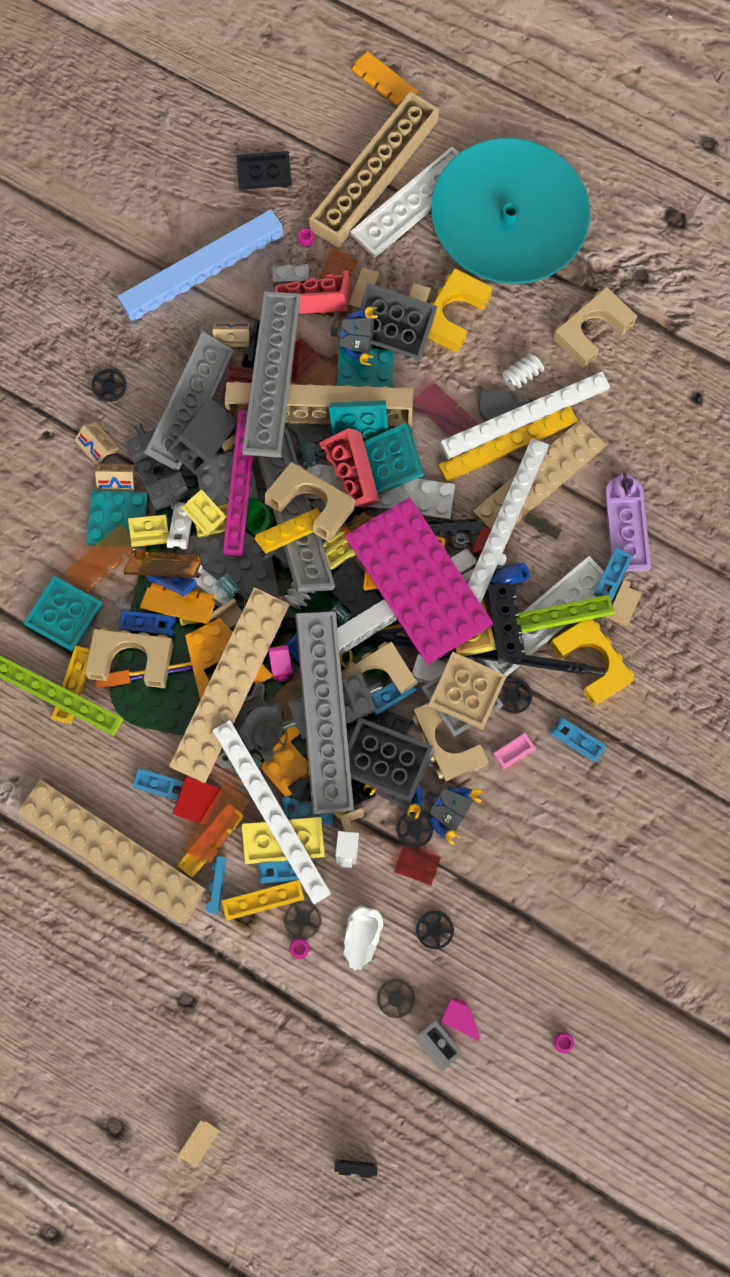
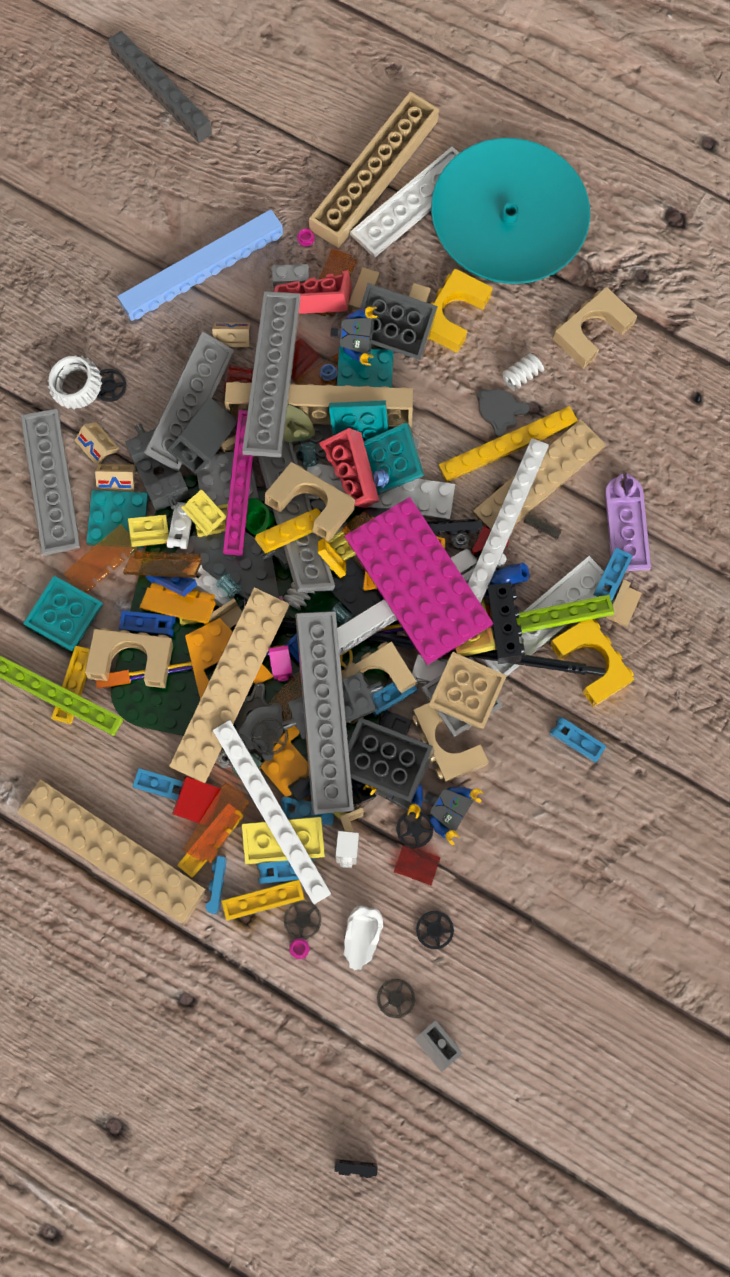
tan panel [177,1118,220,1168] -> none
black plate [236,151,292,190] -> none
black piece [241,320,260,370] -> none
light orange windscreen [352,51,418,107] -> none
clear pink windscreen [413,384,479,437] -> none
white plate [440,371,610,459] -> none
dark pink slope [440,997,480,1041] -> none
bright pink tile [492,732,536,770] -> none
black wheel [498,678,532,714] -> none
dark pink plate [553,1032,574,1053] -> none
none -> light grey plate [21,409,81,555]
none -> white gear [47,355,102,409]
none -> dark grey brick [108,30,212,143]
none -> olive shield [283,404,315,442]
none -> yellow tile [318,538,346,578]
none -> medium blue plate [320,364,337,381]
none -> medium blue plate [374,469,389,488]

